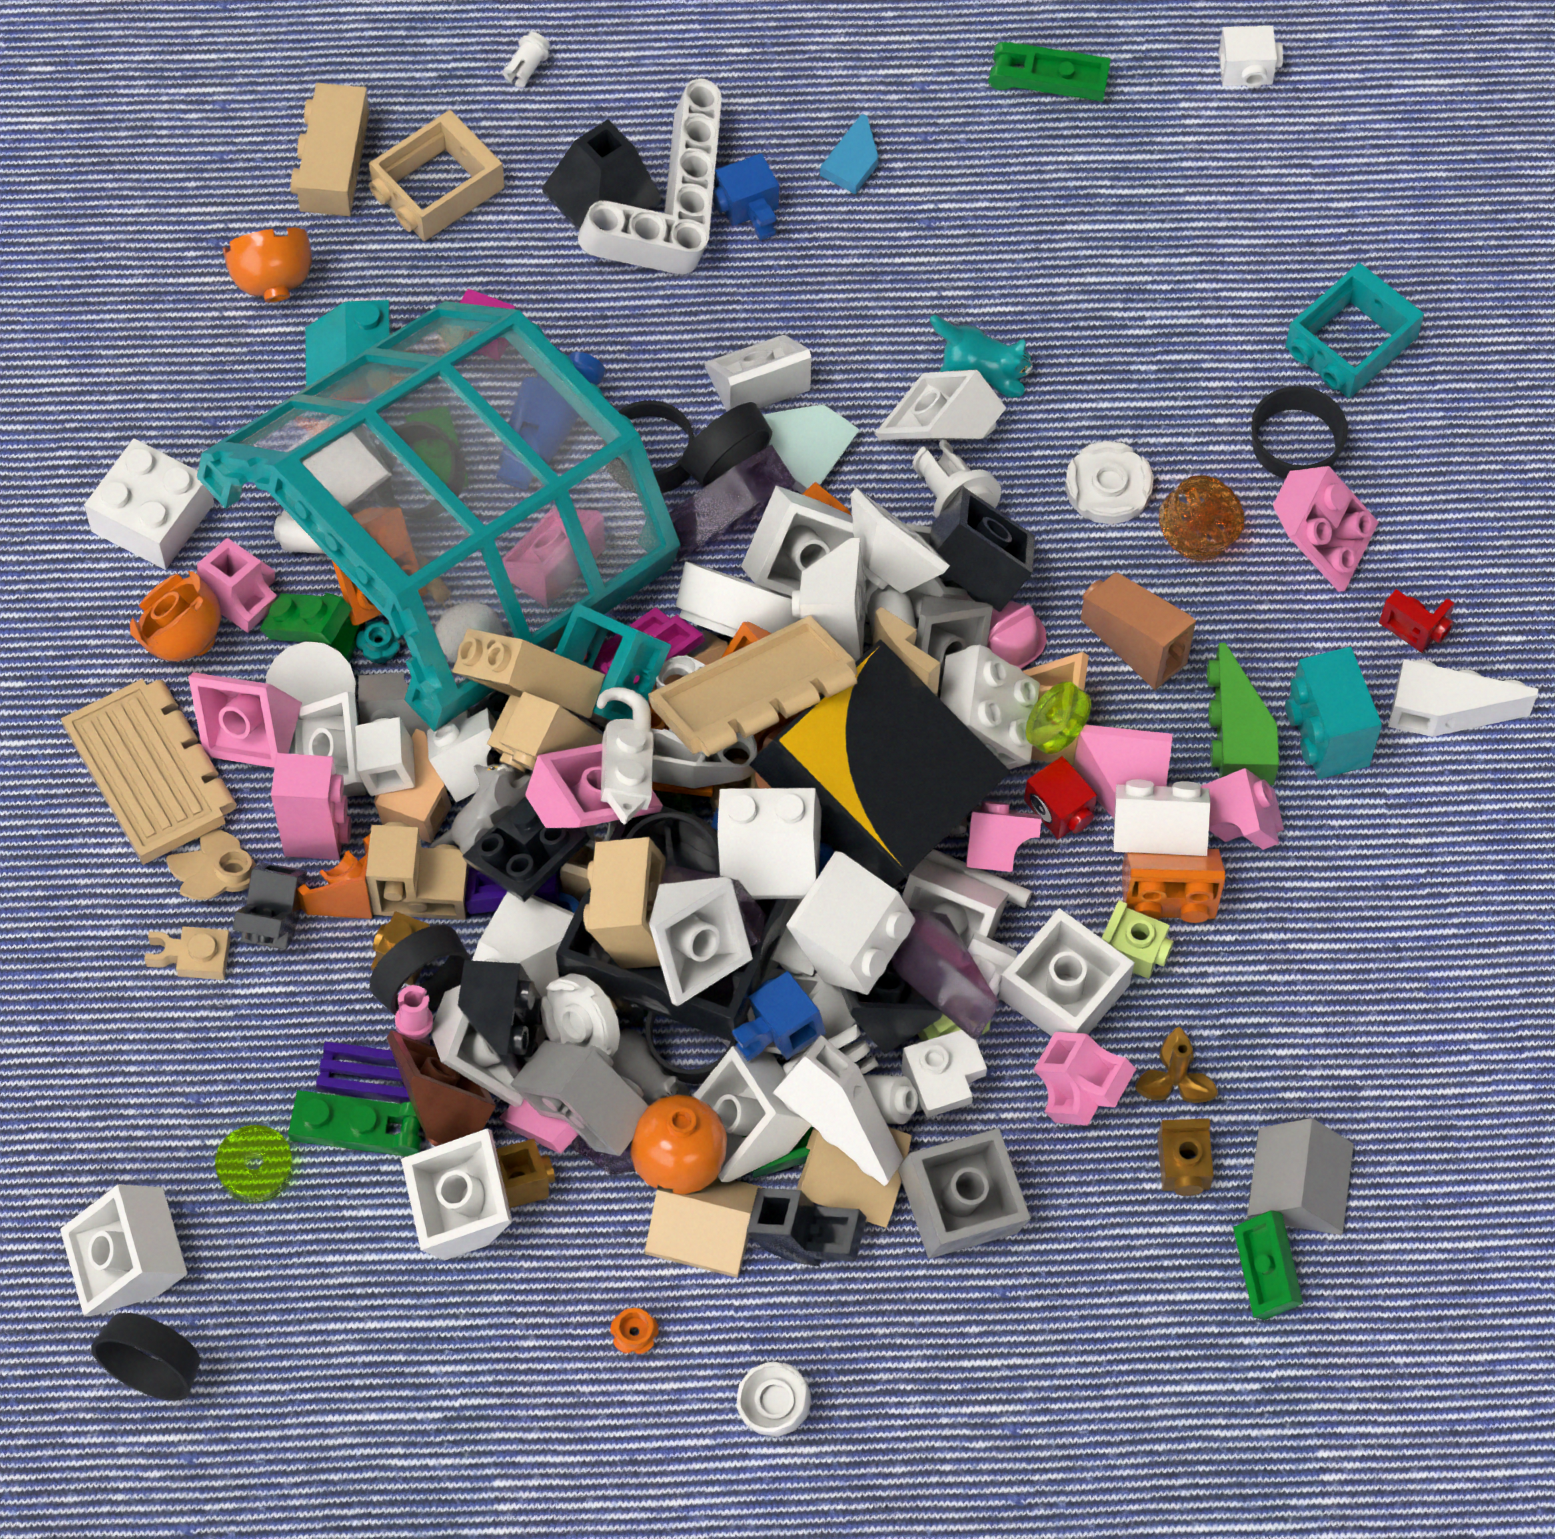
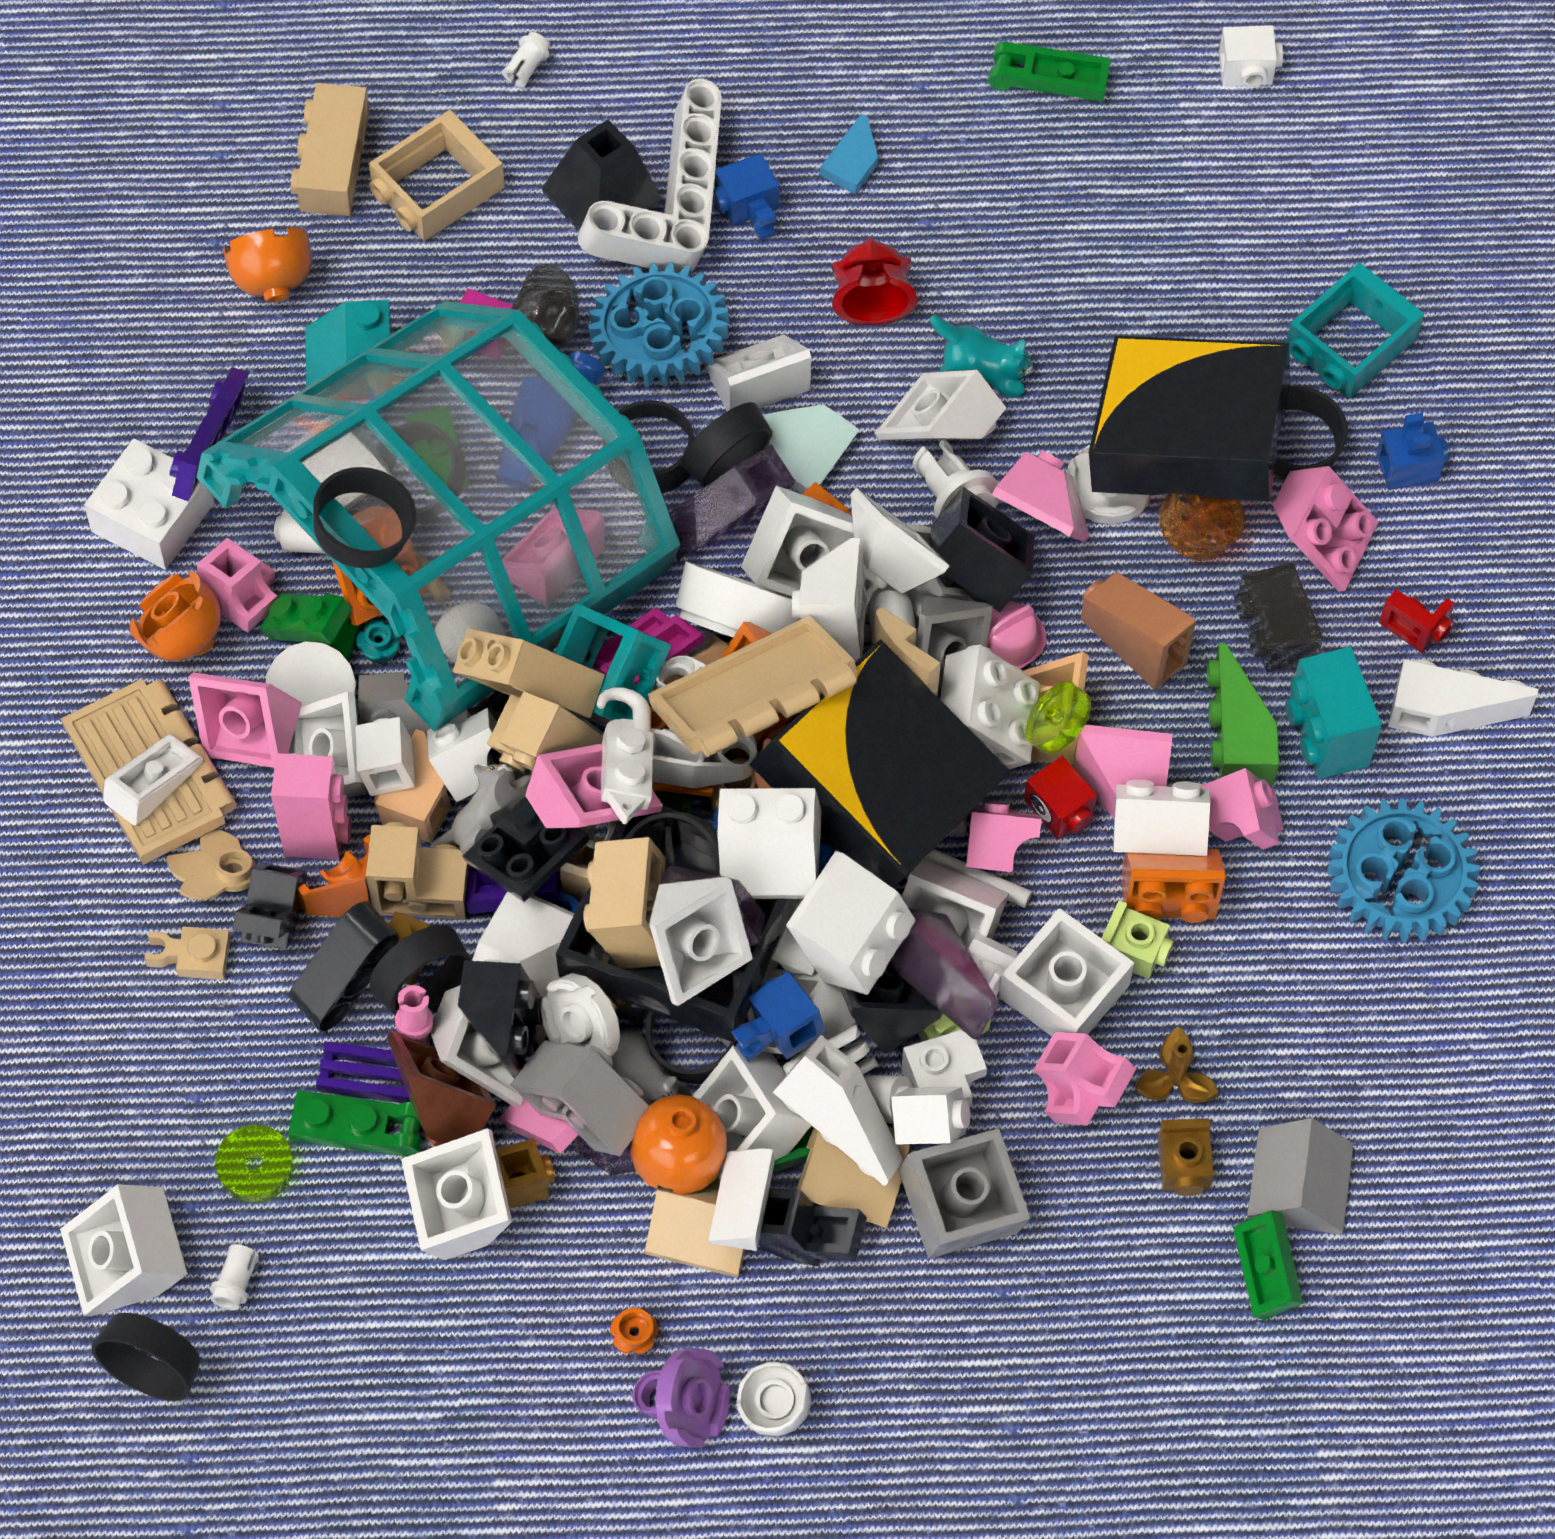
none -> white slope [103,733,203,825]
none -> dark purple plate [169,367,249,502]
none -> white pin [210,1244,259,1310]
none -> black beam [288,901,400,1032]
none -> black tyre [313,467,417,568]
none -> clear smoke piece [511,264,579,349]
none -> dark azure gear [588,262,730,387]
none -> medium lavender tile [632,1347,730,1448]
none -> white slope [708,1148,775,1251]
none -> red helmet [832,237,918,325]
none -> white brick [891,1086,970,1144]
none -> bright pink slope [992,450,1090,543]
none -> black tile [1088,336,1291,501]
none -> clear smoke brick [1234,562,1323,672]
none -> dark azure gear [1327,798,1480,943]
none -> blue brick [1376,413,1449,490]

